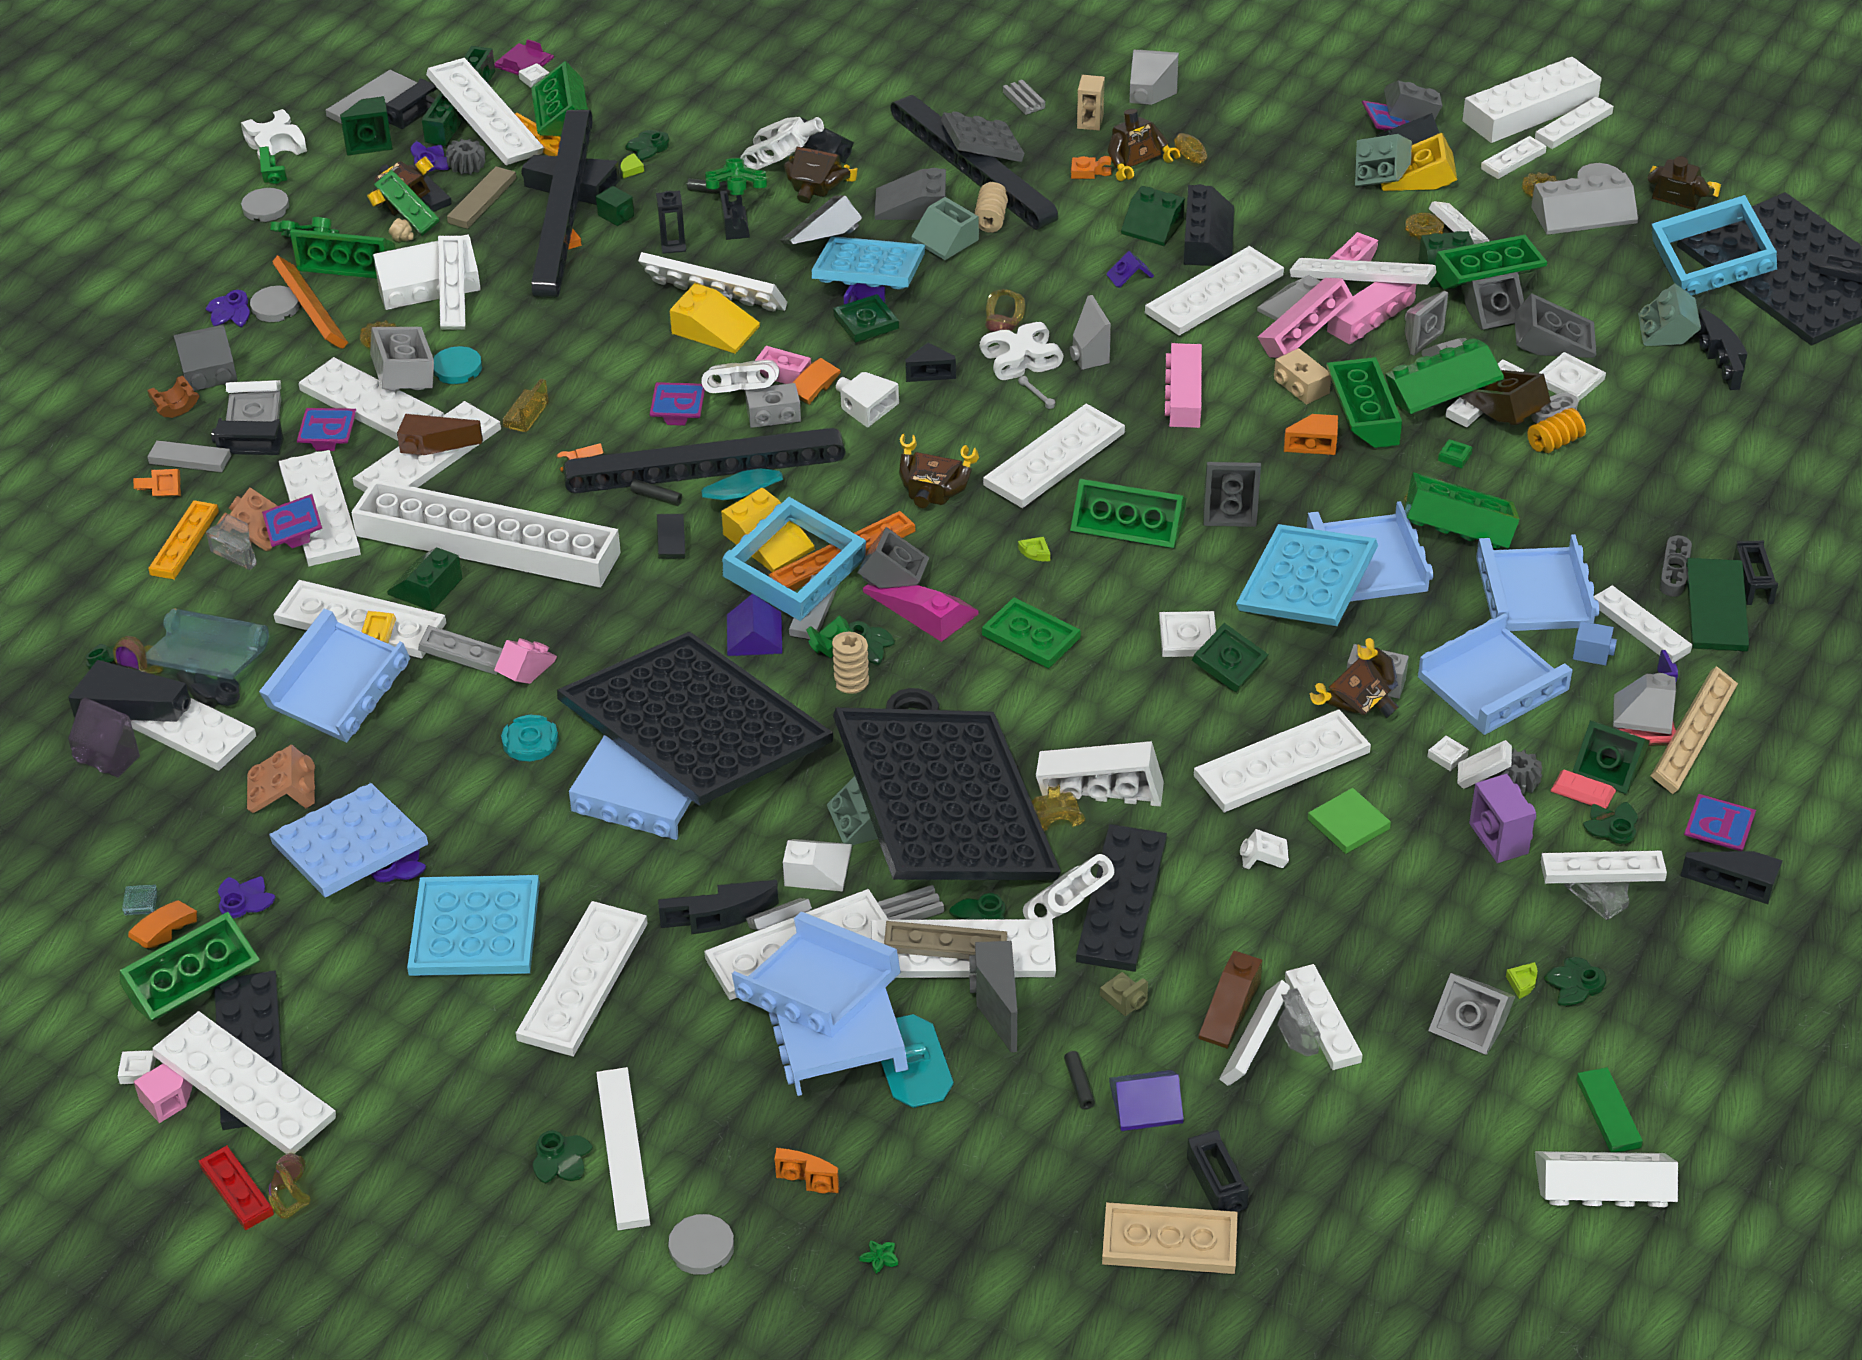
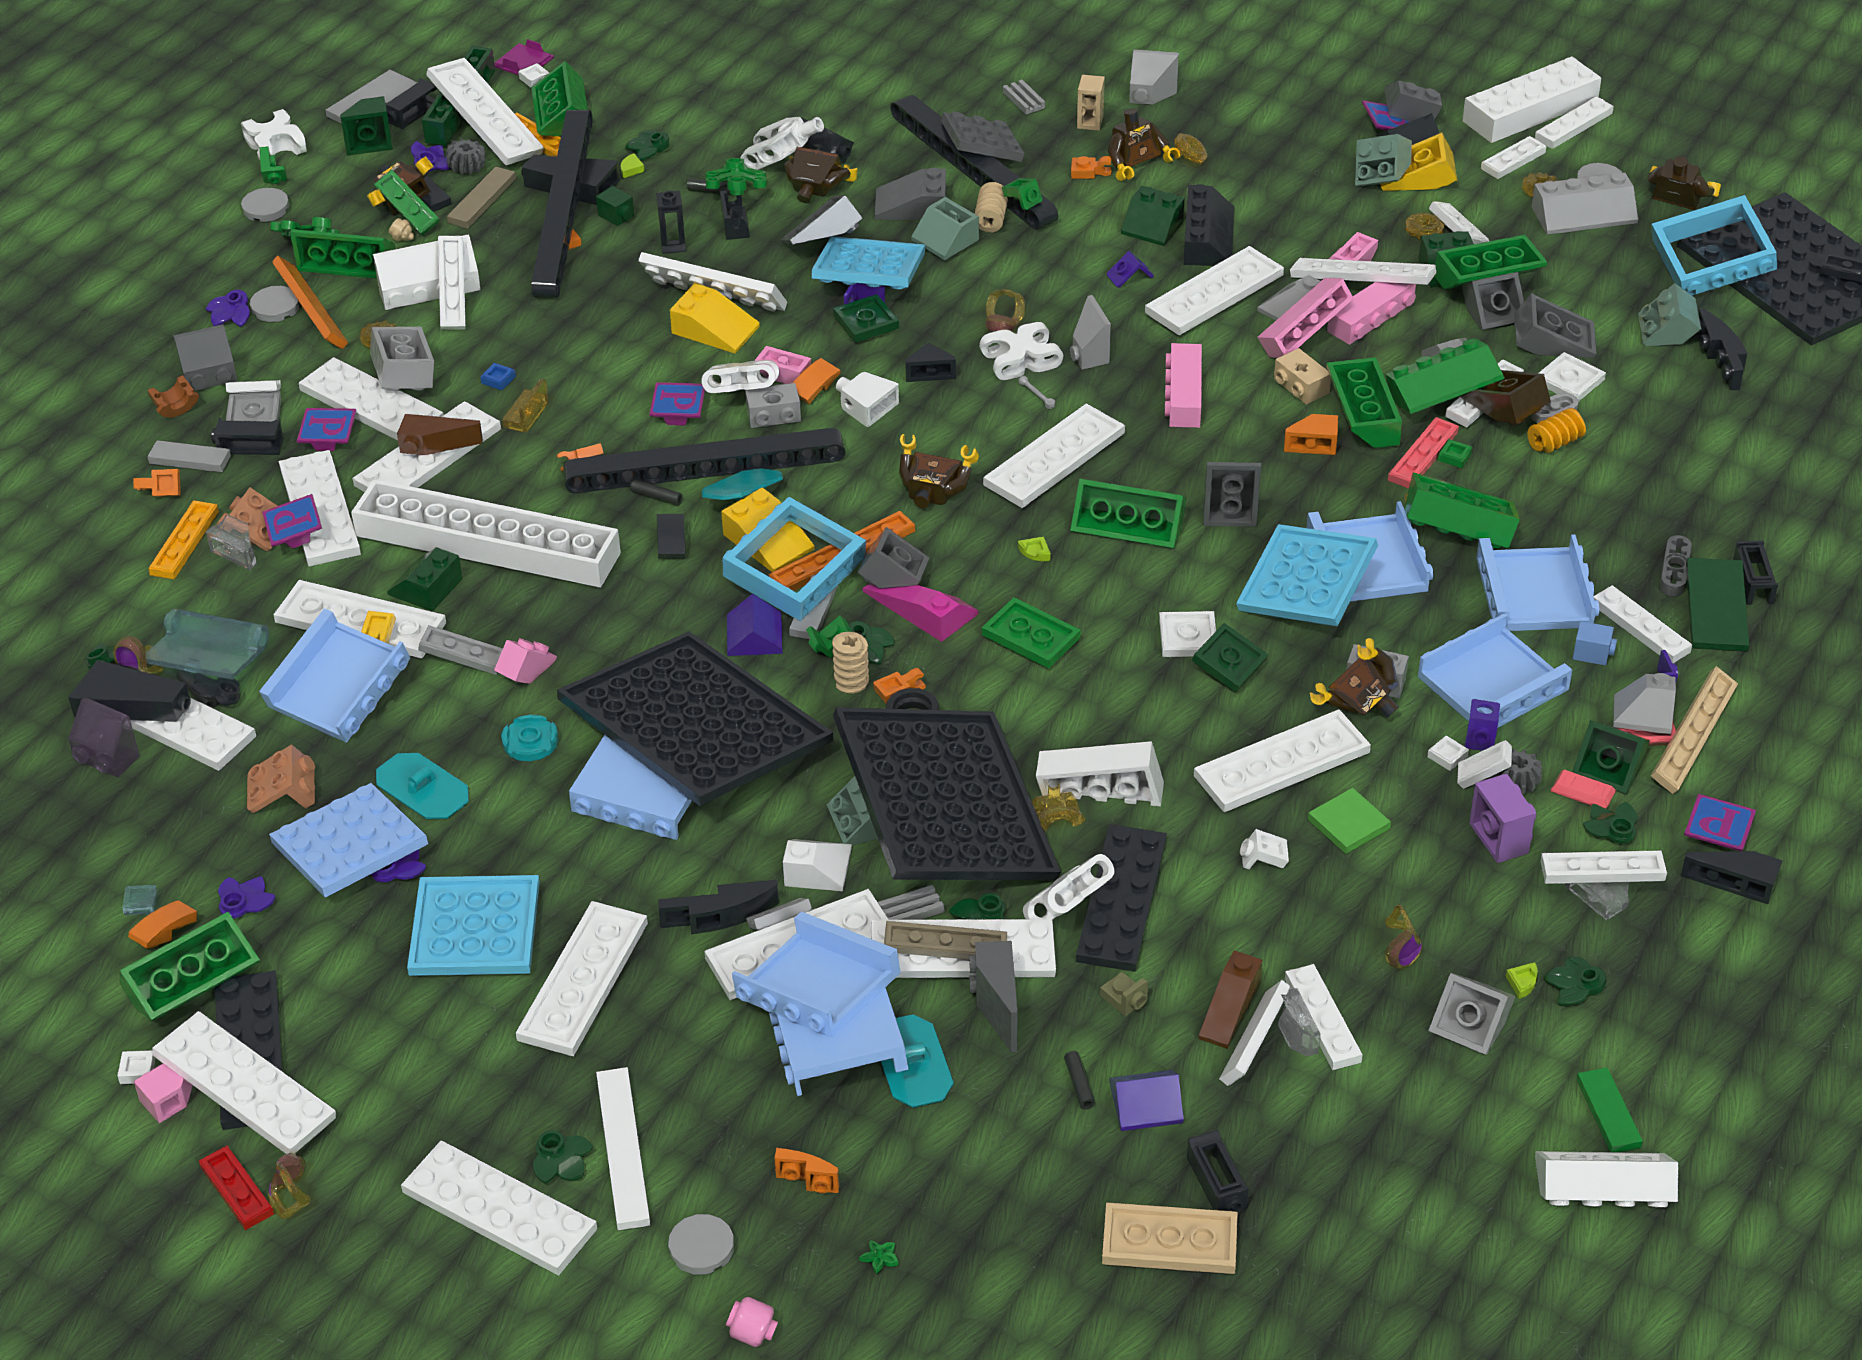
teal tile [433,346,482,384] -> none
light grey slope [1405,291,1448,356] -> none
none -> teal shield [376,753,469,819]
none -> white plate [401,1141,597,1276]
none -> blue tile [480,363,516,390]
none -> bright pink head [725,1297,778,1347]
none -> orange plate [873,668,926,704]
none -> green bracket [1002,178,1043,210]
none -> clear yellow piece [1384,904,1423,968]
none -> coral tile [1388,417,1459,489]
none -> dark purple bracket [1465,699,1500,751]

